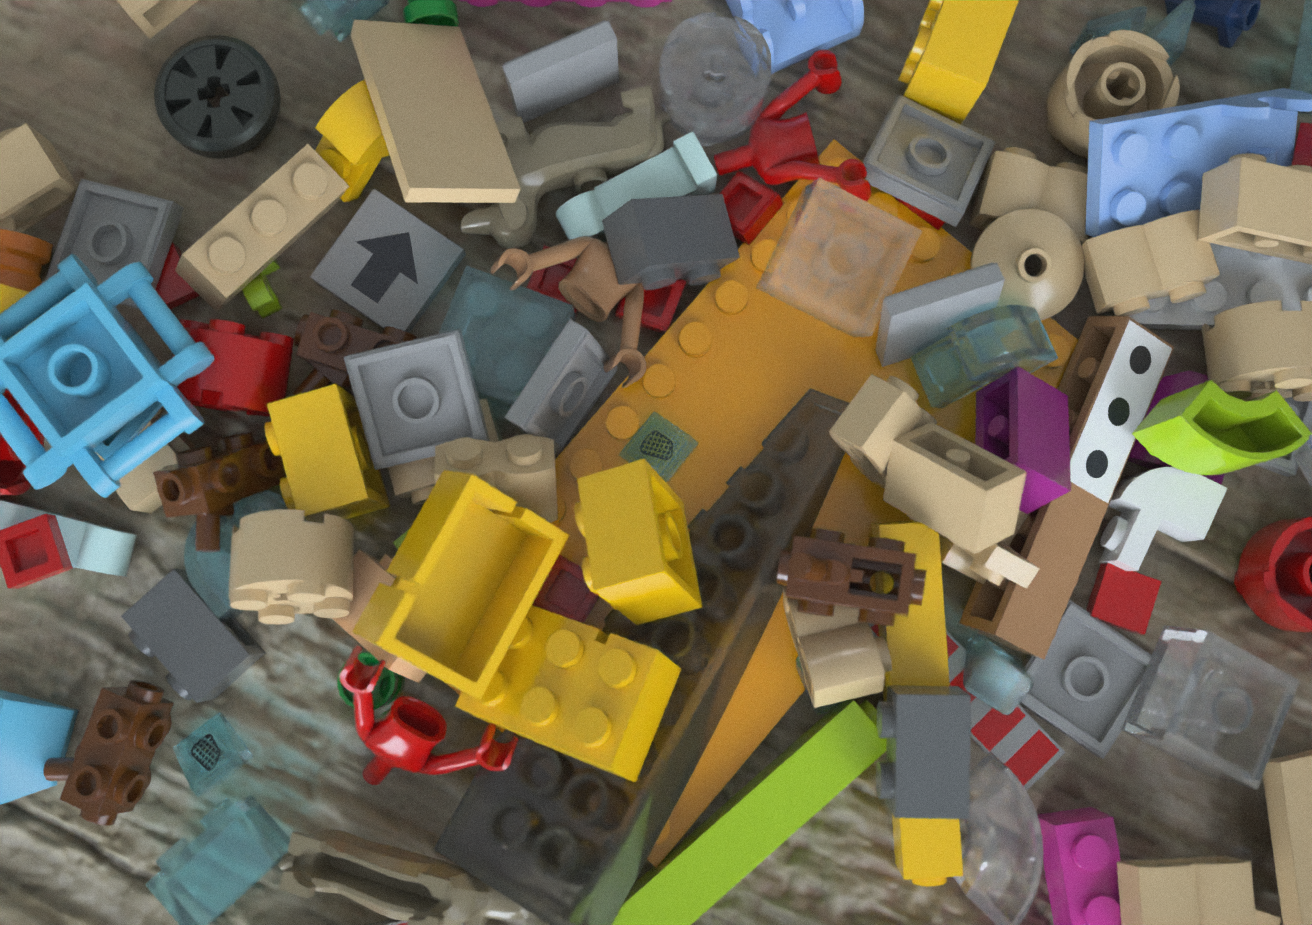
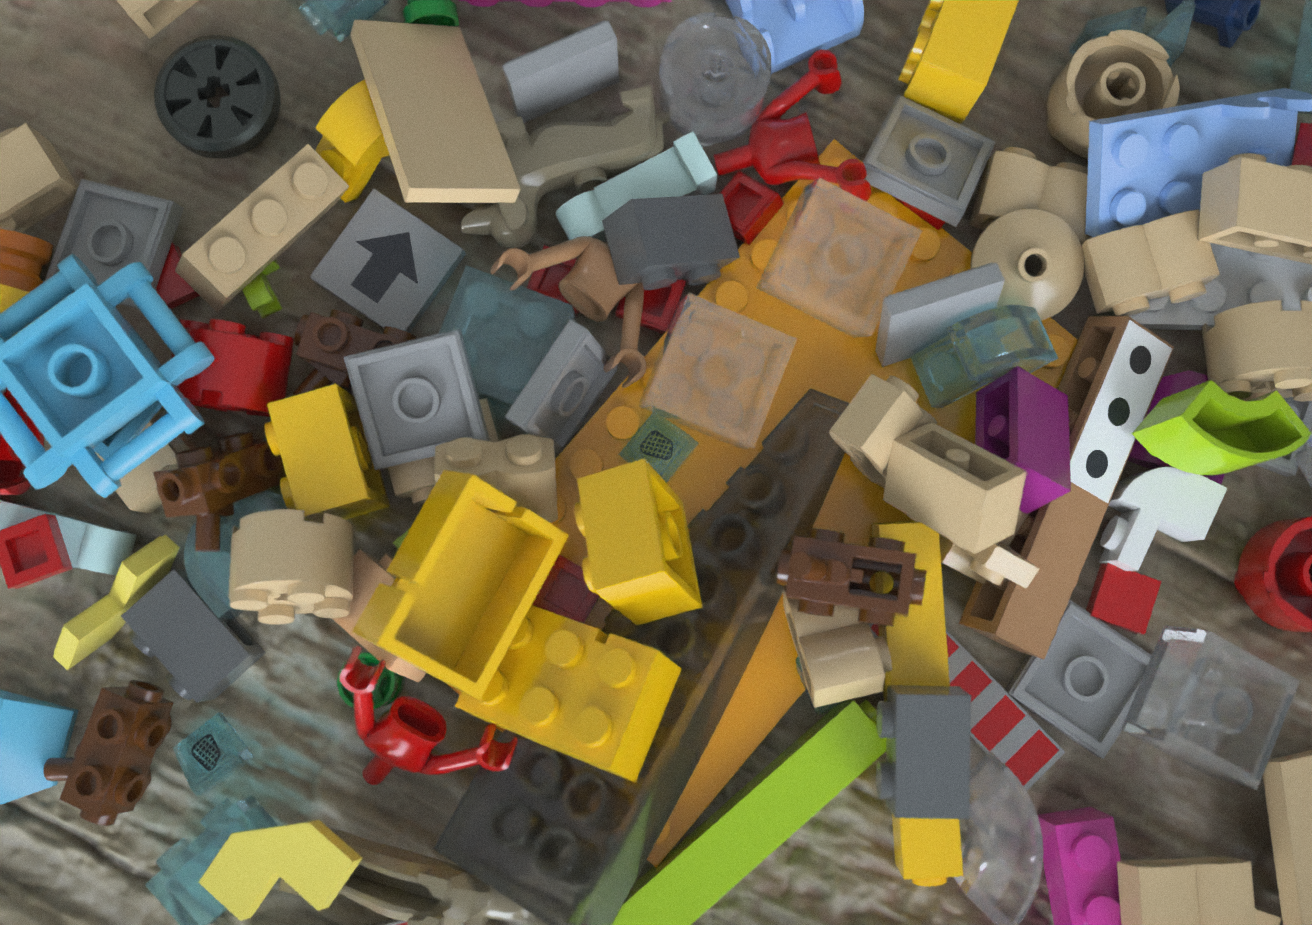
clear light blue slope [963,633,1034,715] -> none
none -> light yellow tile [53,535,180,670]
none -> light yellow tile [198,820,362,921]
none -> clear brick [638,293,797,449]

